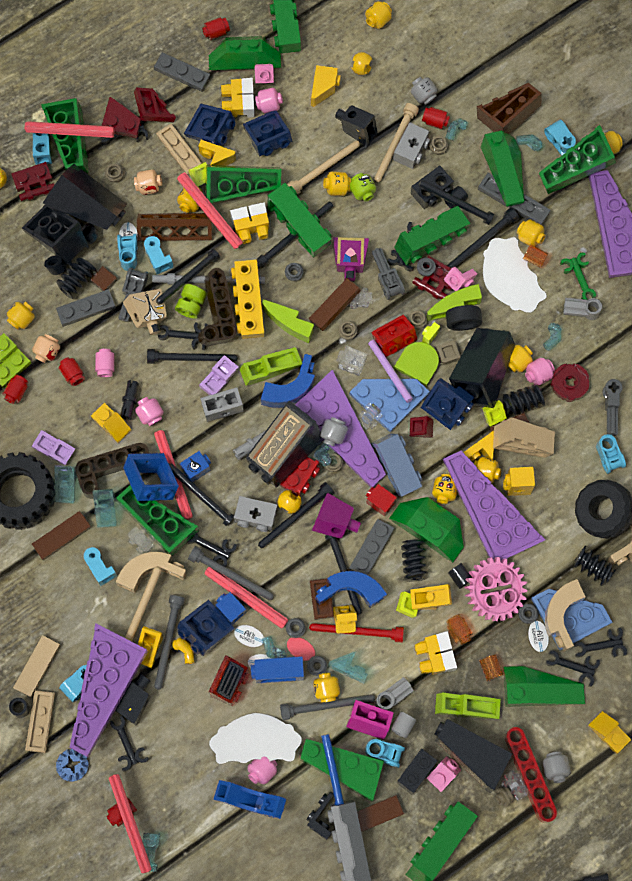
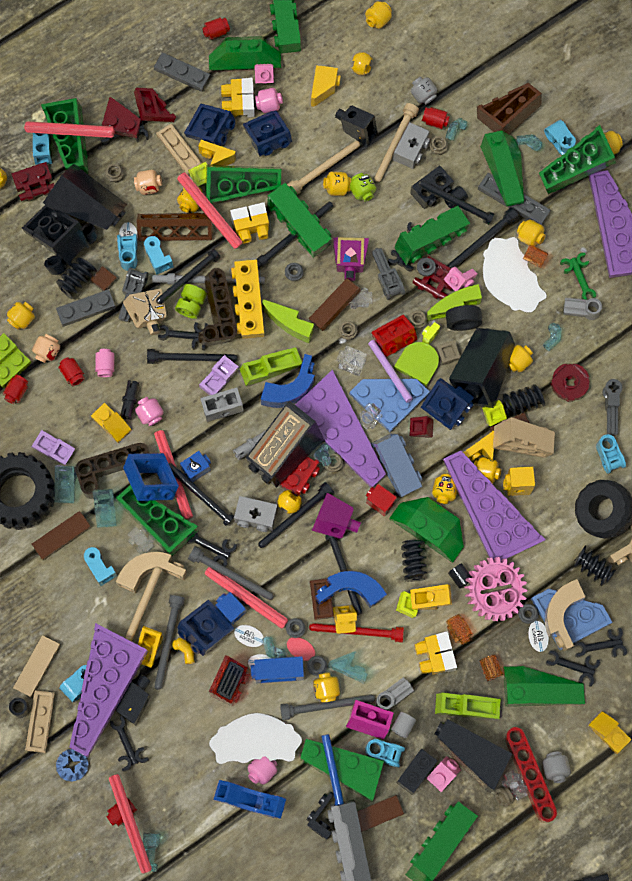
light grey head [320,417,348,447] -> none
dark grey plate [349,519,394,575] -> none
bright pink head [525,358,555,386] -> none

